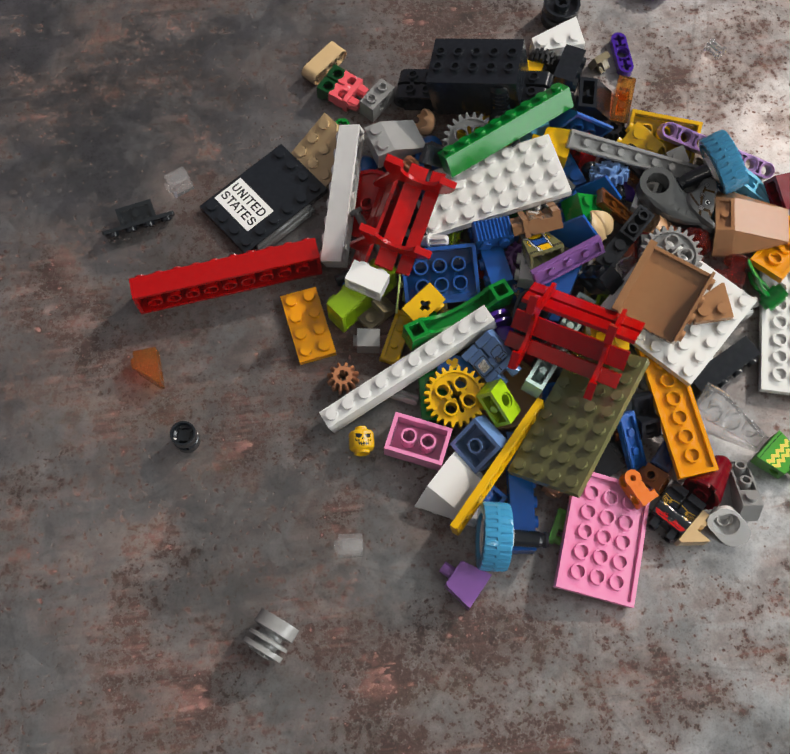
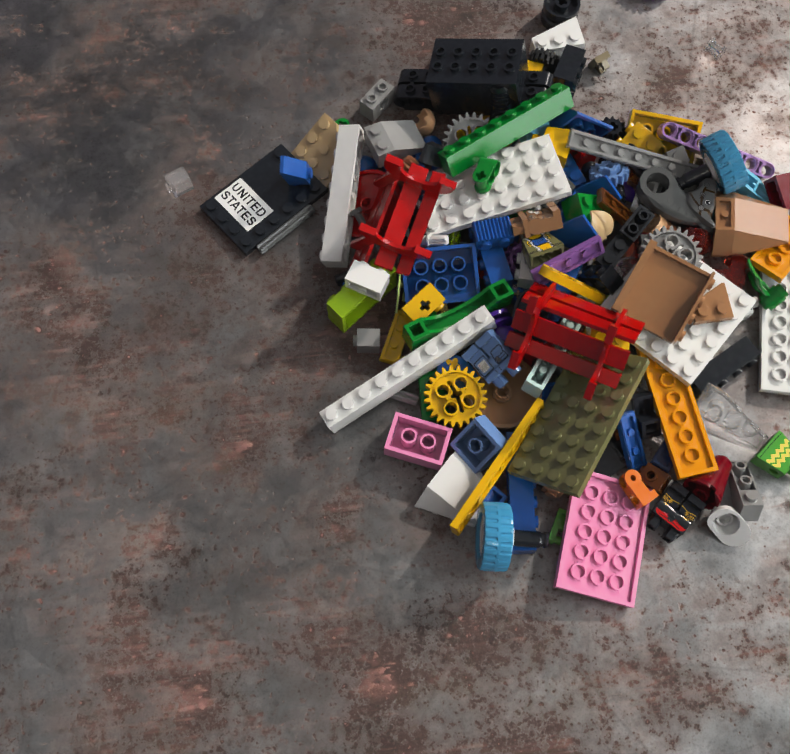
black bracket [102,199,175,238] -> none
red brick [129,238,322,314] -> none
clear orange slope [131,347,165,389] -> none
black wheel [170,421,201,453] -> none
light grey wheel [242,608,299,663] -> none
light orange plate [280,286,336,365] -> none
tan beam [301,41,347,85] -> none
coral hips [317,64,369,112] -> none
nougat gear [327,362,359,395] -> none
clear brick [334,533,363,558] -> none
yellow head [349,426,374,456] -> none
dark tan slope [358,296,395,329] -> none
medium lavender torso [439,561,492,610] -> none
lime brick [476,378,521,428] -> none
black slope [575,77,611,121] -> none
dark purple beam [610,32,634,78] -> none
clear orange slope [610,75,636,123] -> none
tan slope [673,510,710,546] -> none
none -> blue slope [280,156,313,185]
none -> green piece [472,157,500,194]
none -> yellow beam [538,264,607,305]

